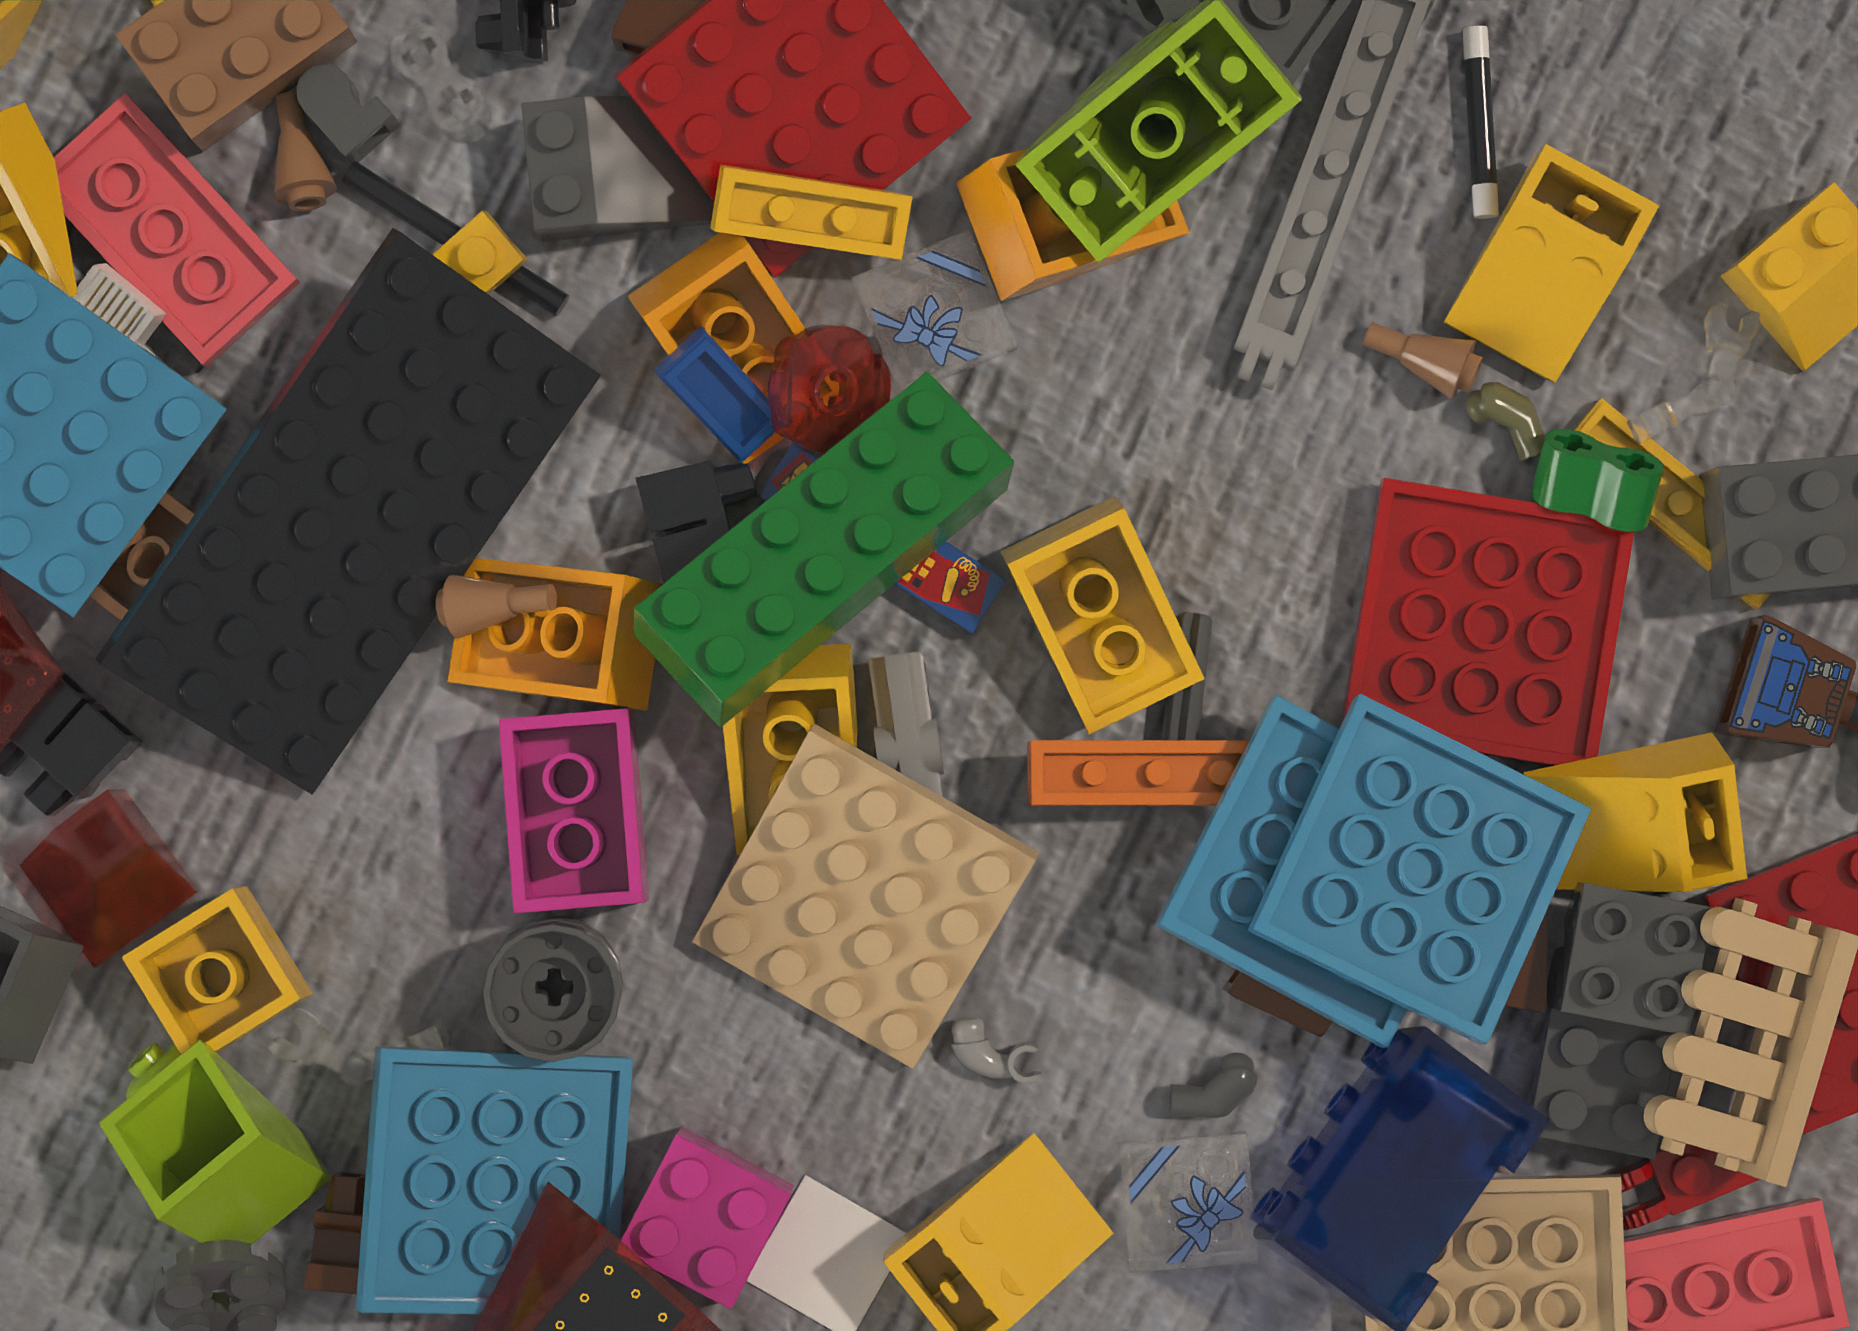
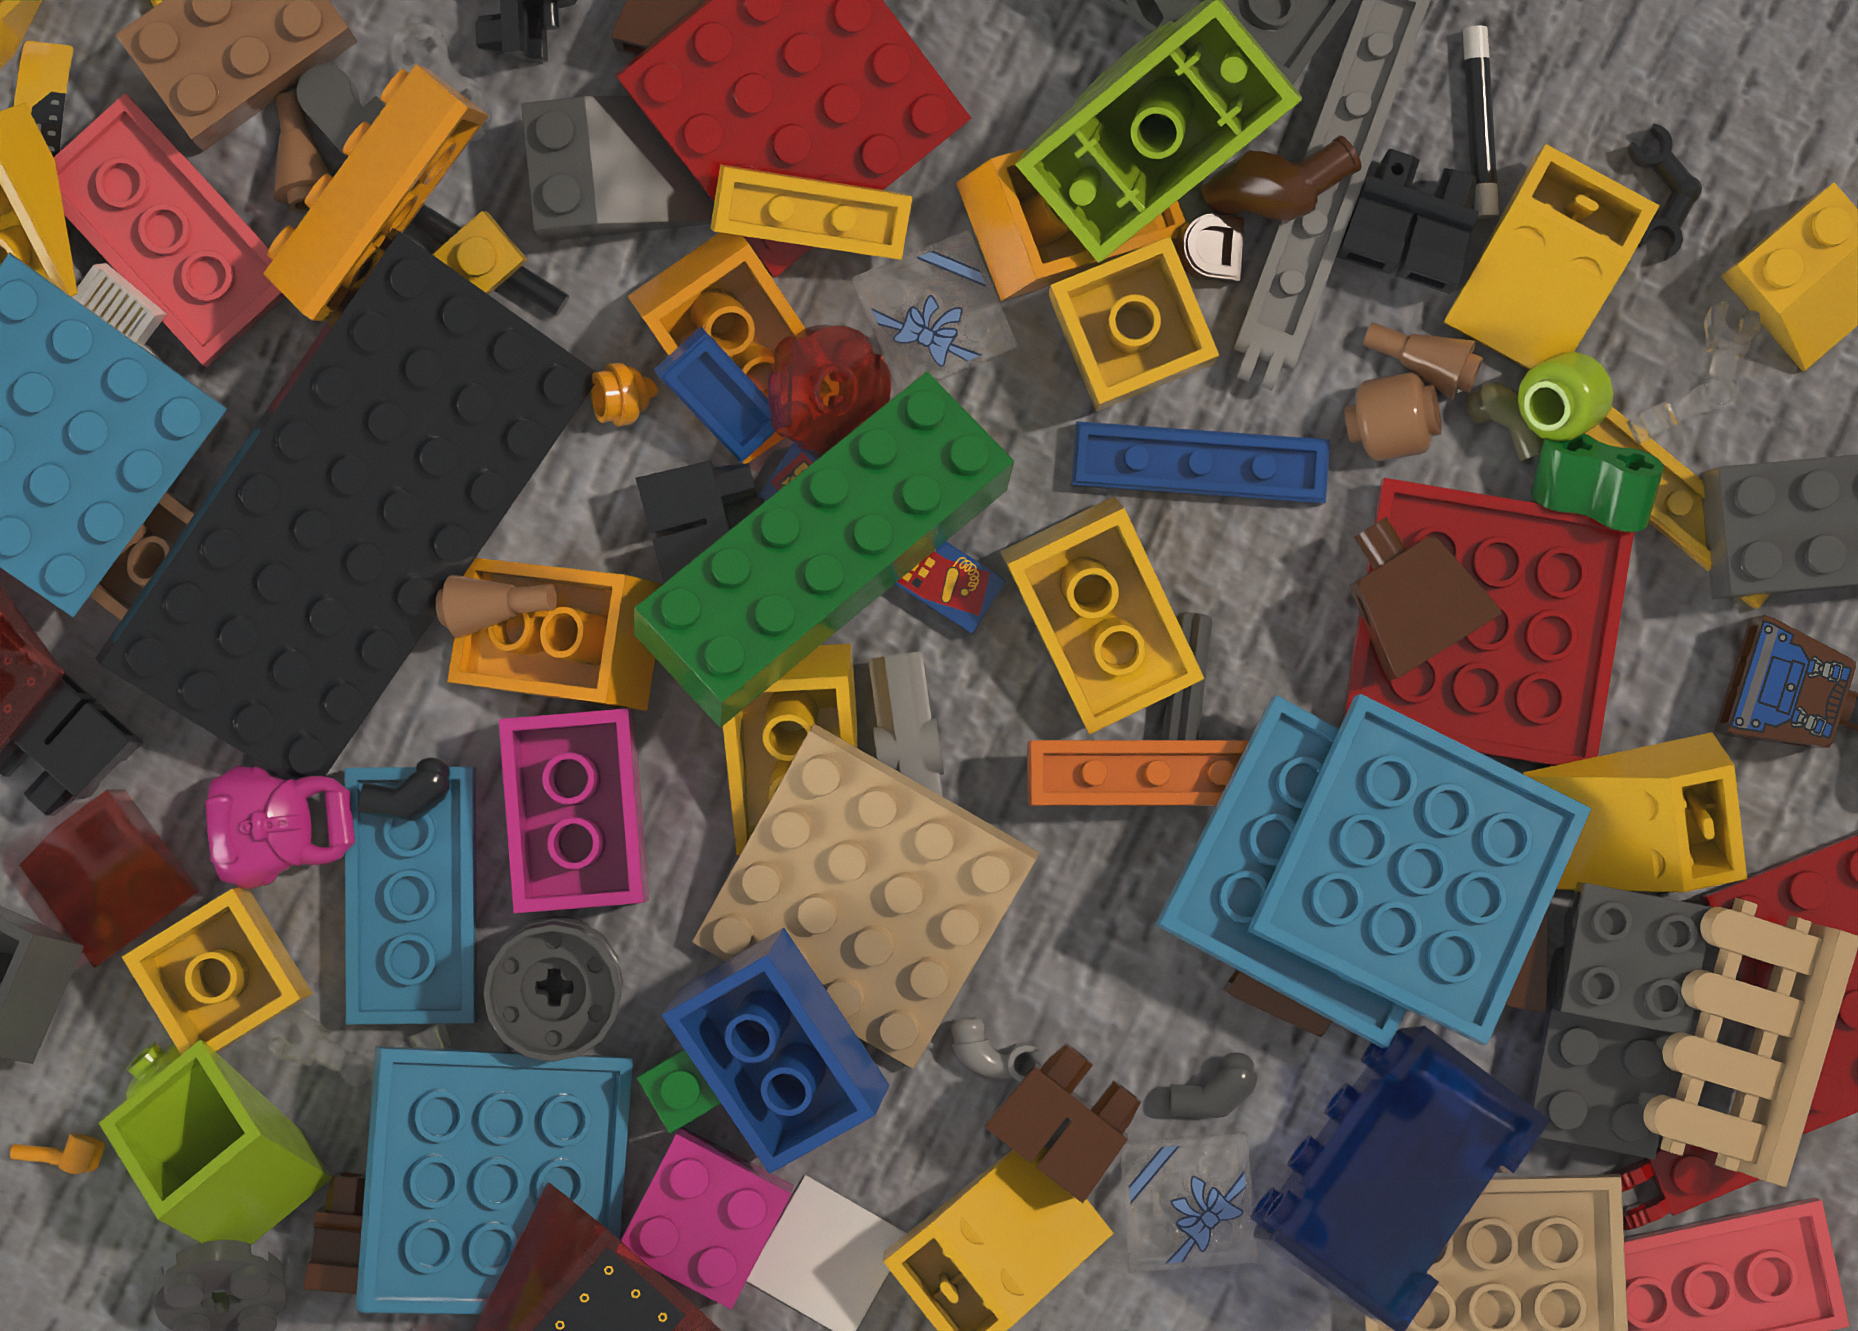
none -> light orange hand [10,1132,105,1174]
none -> yellow sticker [14,41,74,157]
none -> dark pink piece [205,766,355,889]
none -> light orange slope [263,64,489,321]
none -> dark azure plate [345,766,477,1025]
none -> black arm [359,757,451,821]
none -> light orange plate [590,362,659,427]
none -> green brick [637,1048,721,1134]
none -> blue brick [662,928,890,1174]
none -> reddish brown hips [985,1043,1141,1204]
none -> yellow brick [1048,236,1219,412]
none -> blue tile [1071,421,1330,504]
none -> tile [1175,214,1244,283]
none -> reddish brown arm [1201,135,1362,221]
none -> black hips [1336,149,1479,294]
none -> medium nougat head [1345,372,1442,461]
none -> reddish brown torso [1350,517,1503,680]
none -> lime head [1517,351,1614,442]
none -> black arm [1628,124,1702,261]

